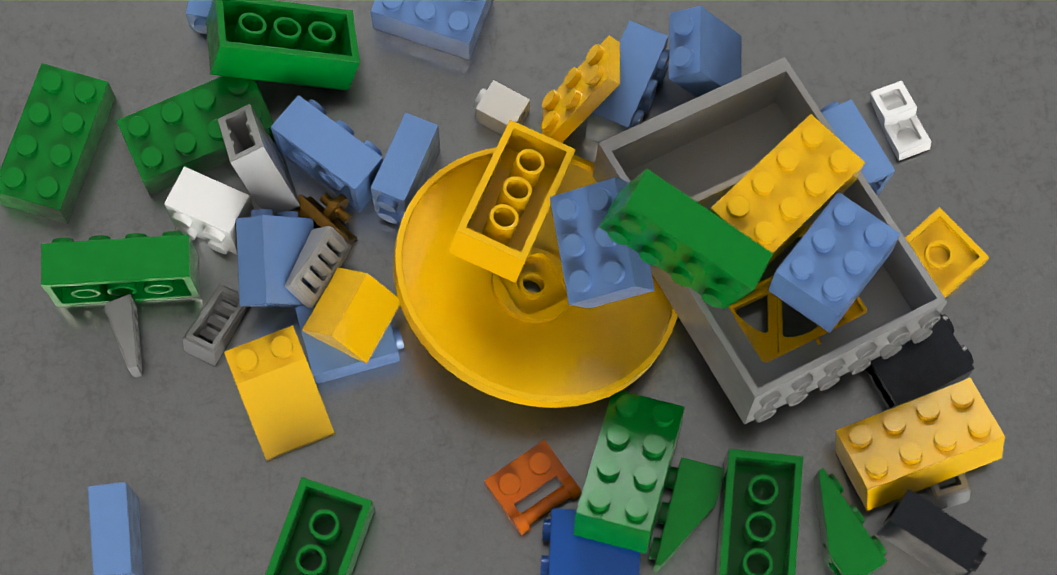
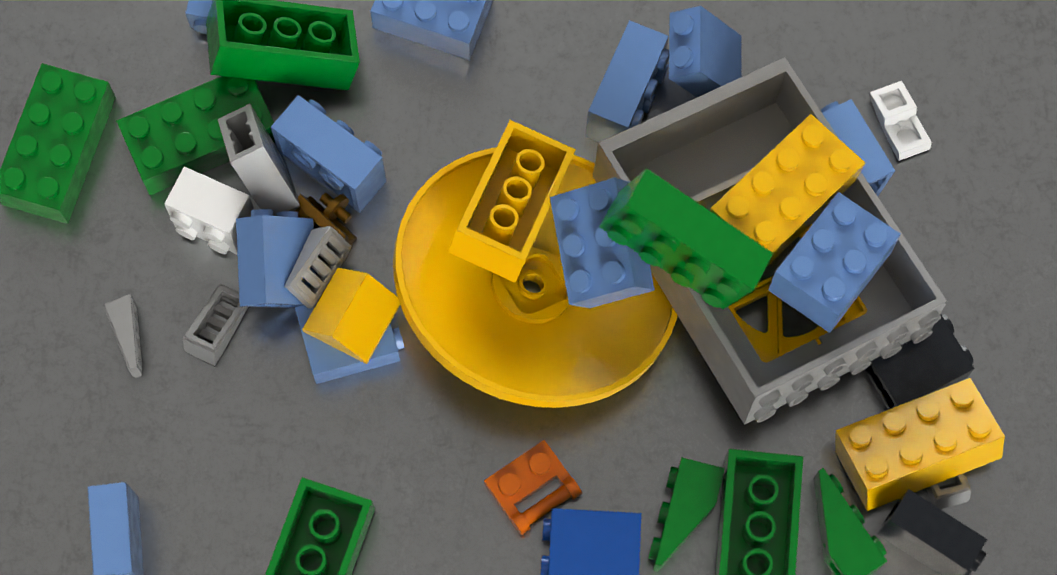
green brick [41,231,200,306] -> none
yellow slope [224,325,335,461] -> none
medium blue brick [371,112,440,223] -> none
white brick [473,80,530,135] -> none
yellow plate [541,35,620,143] -> none
green brick [573,391,685,554] -> none
yellow tile [905,207,990,298] -> none

